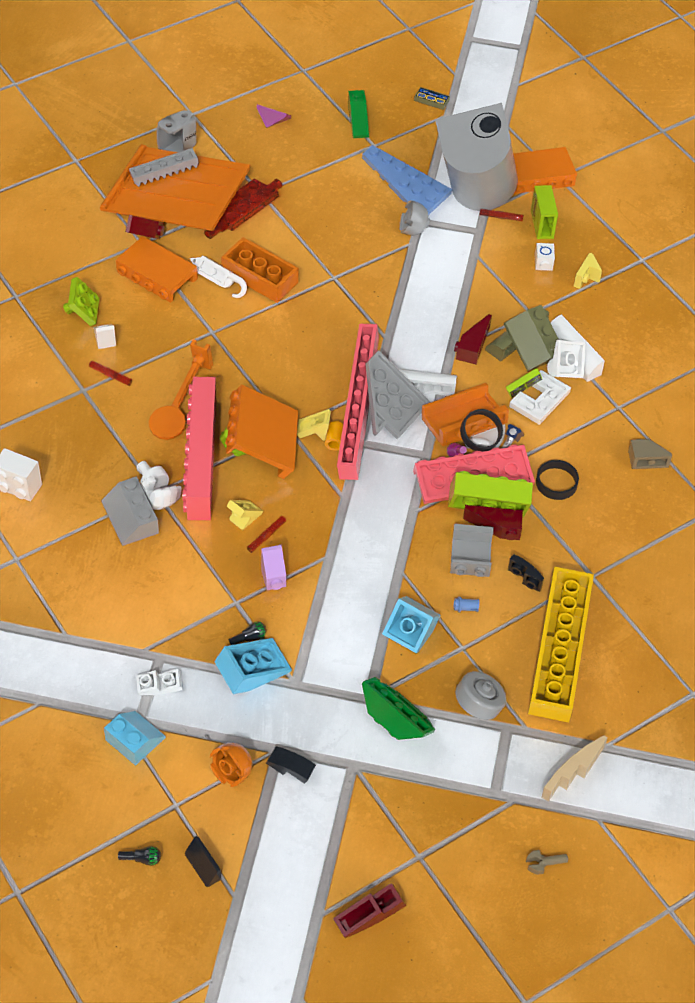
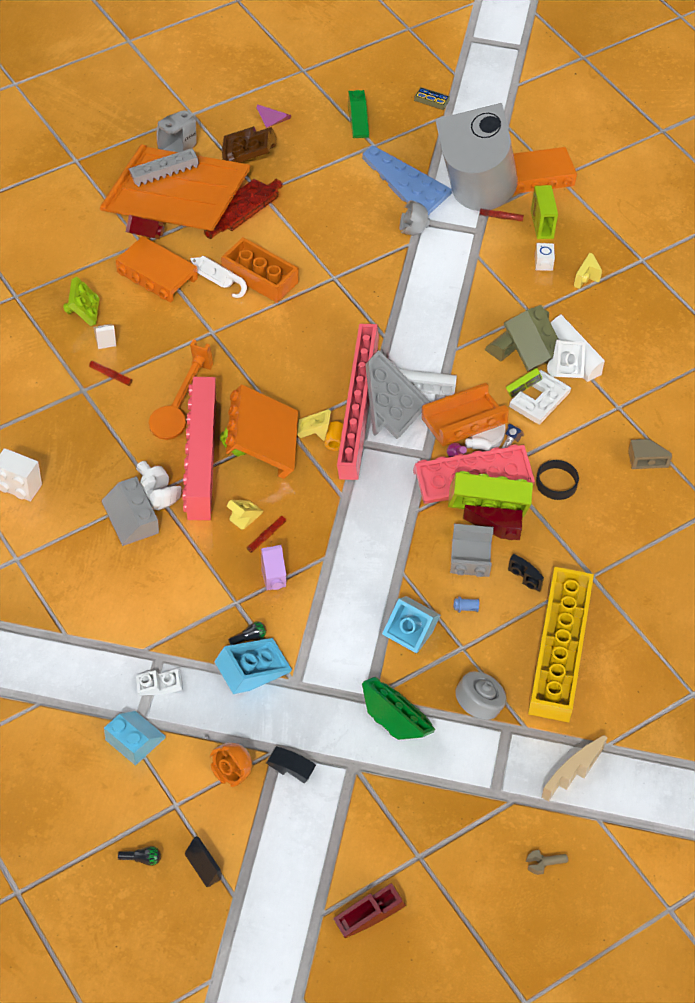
dark red slope [454,314,492,365] -> none
black tyre [460,409,503,452] -> none
none -> reddish brown slope [222,126,277,163]

